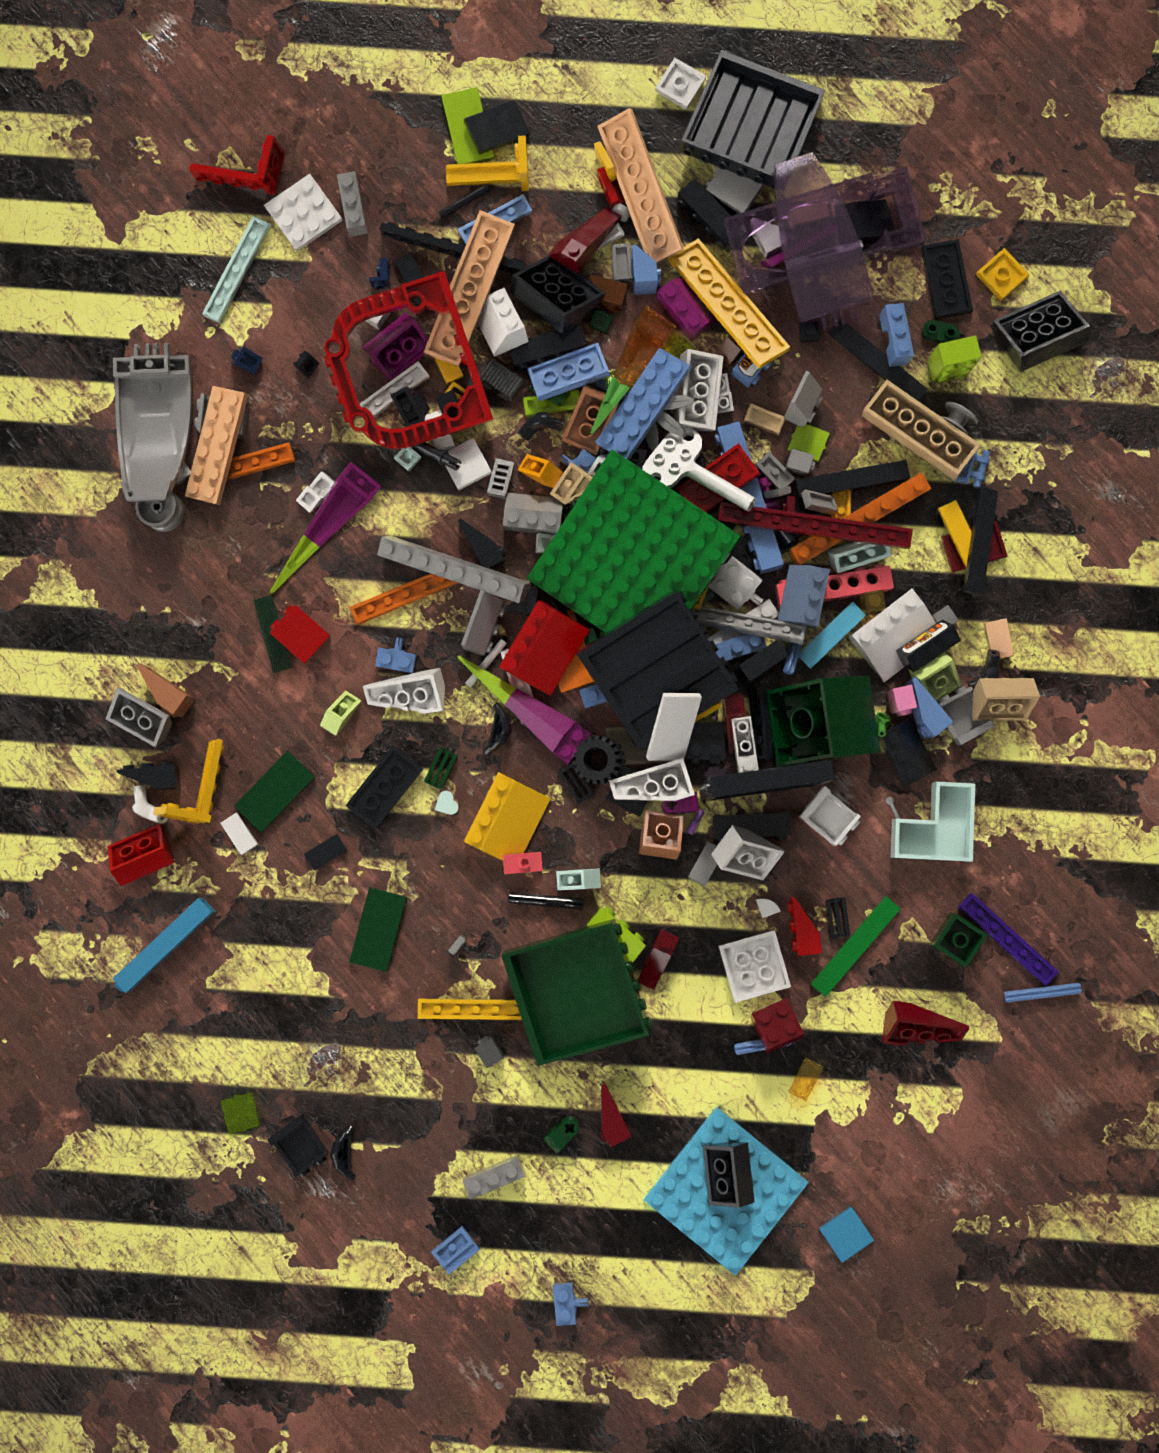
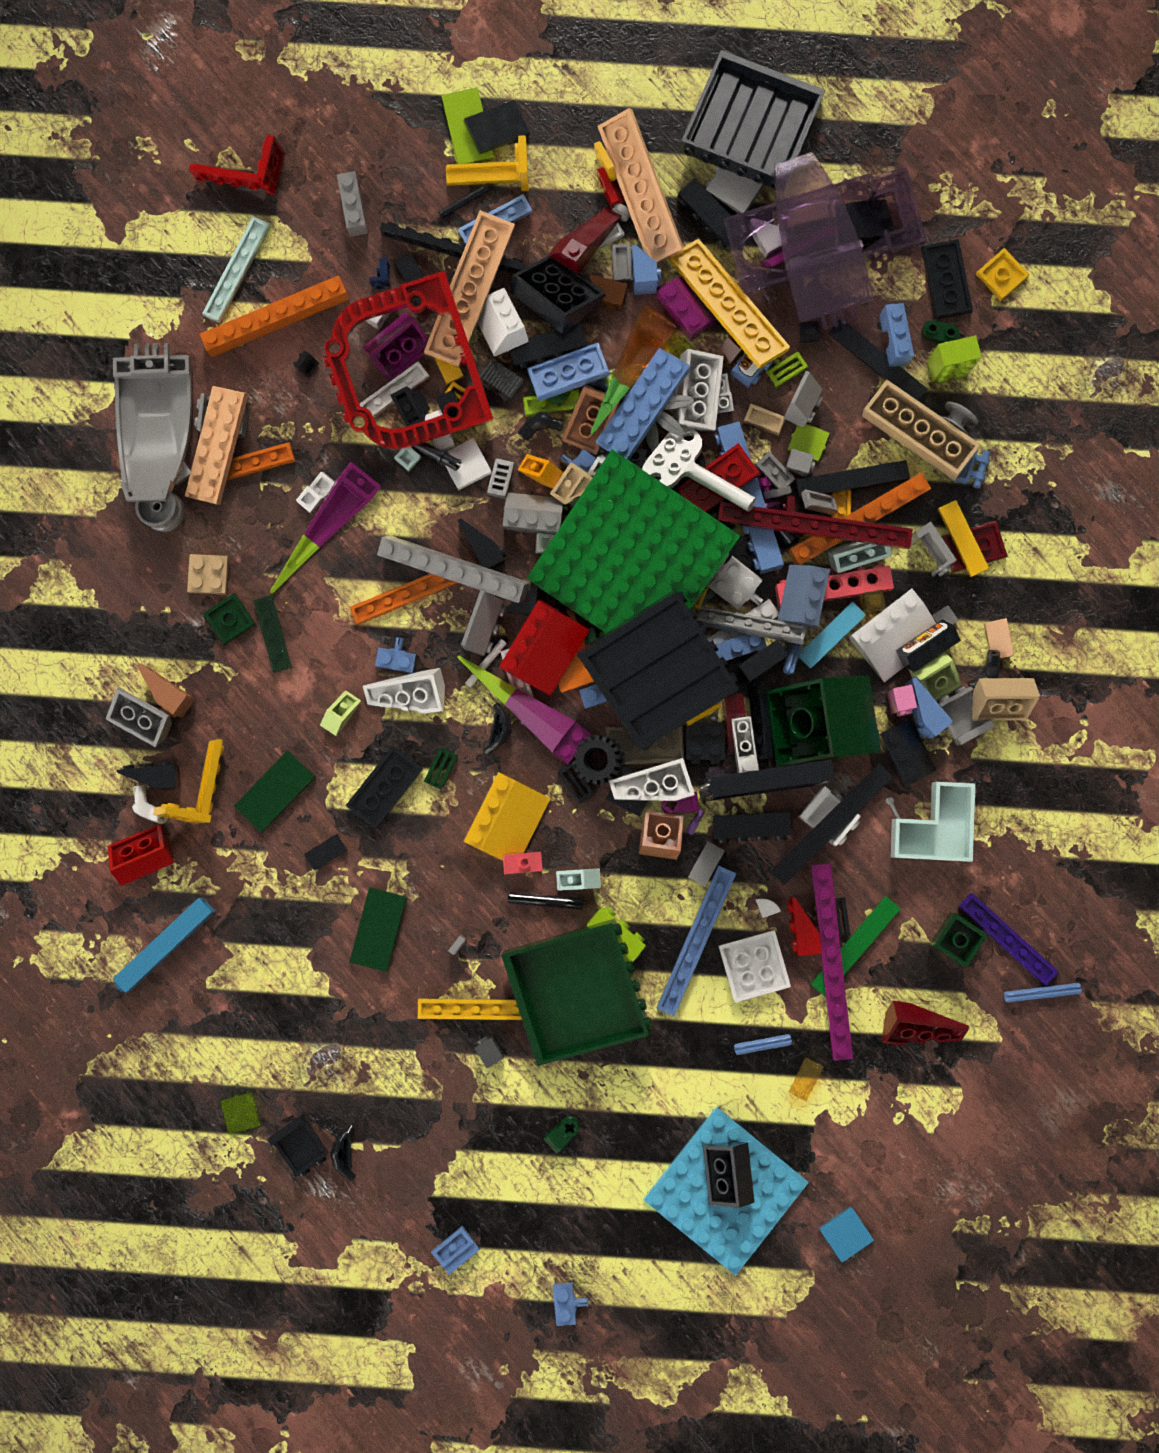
white tile [220,812,258,855] -> none
dark blue bracket [231,346,263,375] -> none
white plate [264,174,343,252] -> none
red panel [270,604,330,664] -> none
light aqua tile [435,791,459,815] -> none
light grey brick [463,1155,526,1199] -> none
dark green tile [589,308,613,335] -> none
dark red slope [600,1081,632,1147] -> none
dark red slope [638,929,679,990] -> none
white tile [646,693,702,761] -> none
white plate [655,58,706,110] -> none
white slope [711,825,784,880] -> none
dark red brick [751,998,804,1054] -> none
bright green plate [875,712,891,737] -> none
black tile [963,486,998,597] -> none
black slope [993,290,1090,372] -> none
none -> tan plate [187,554,229,595]
none -> orange brick [199,275,349,358]
none -> dark green tile [203,593,256,646]
none -> medium blue plate [656,866,736,1016]
none -> lime tile [766,352,808,388]
none -> black tile [770,763,893,886]
none -> magenta plate [811,863,853,1061]
none -> light grey panel [911,522,956,577]

